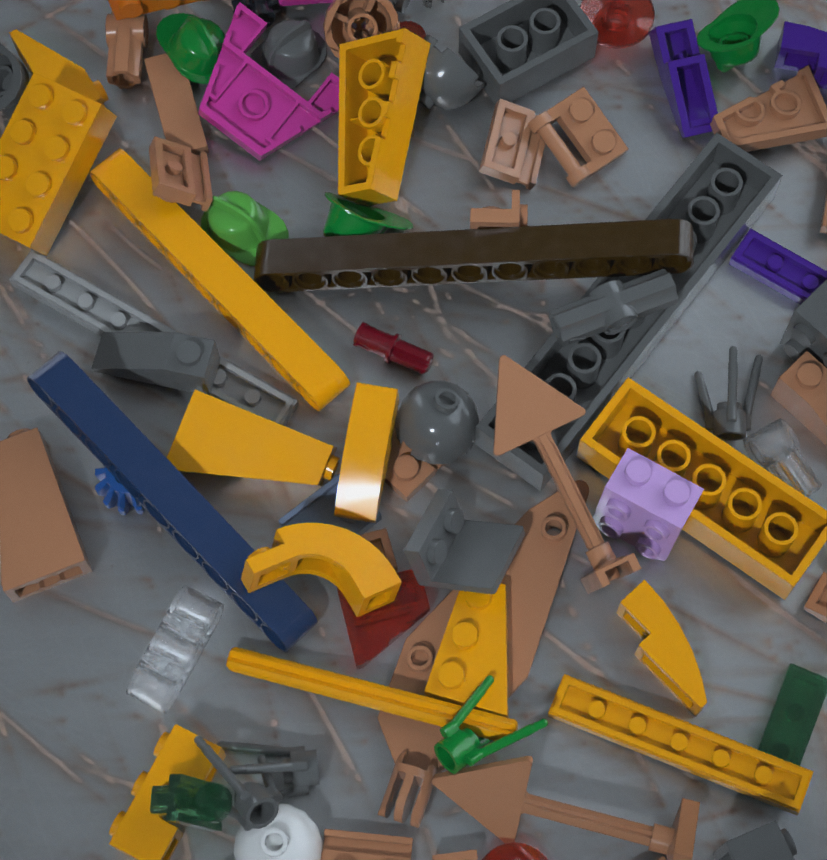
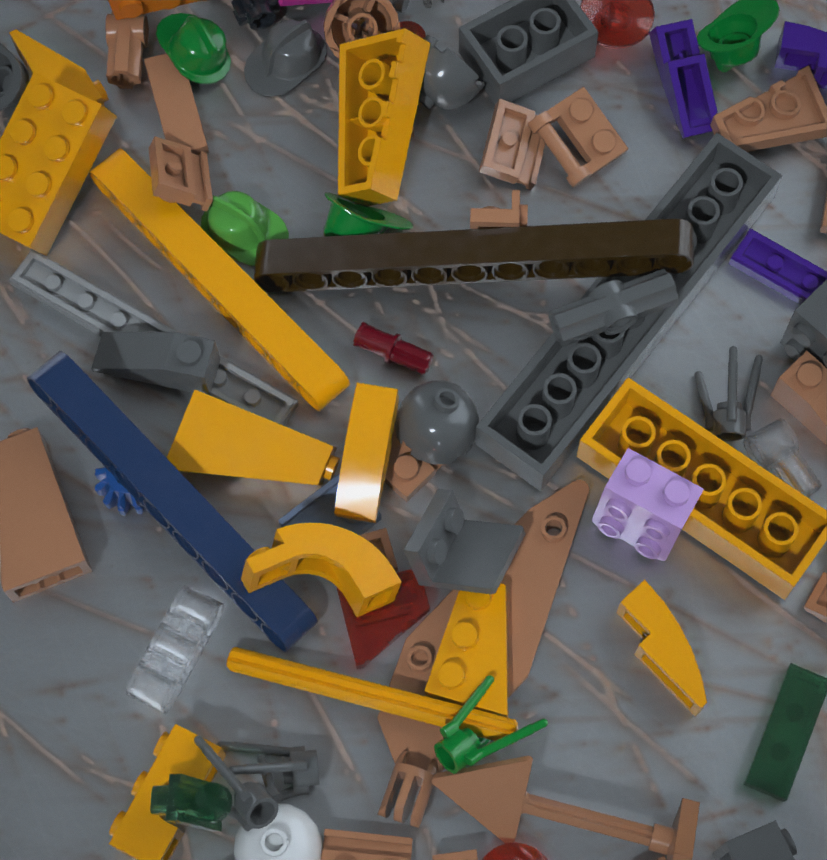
dark pink wing [198,2,339,161] -> none
nougat piece [493,355,642,594] -> none
light orange tile [548,674,814,816] -> none

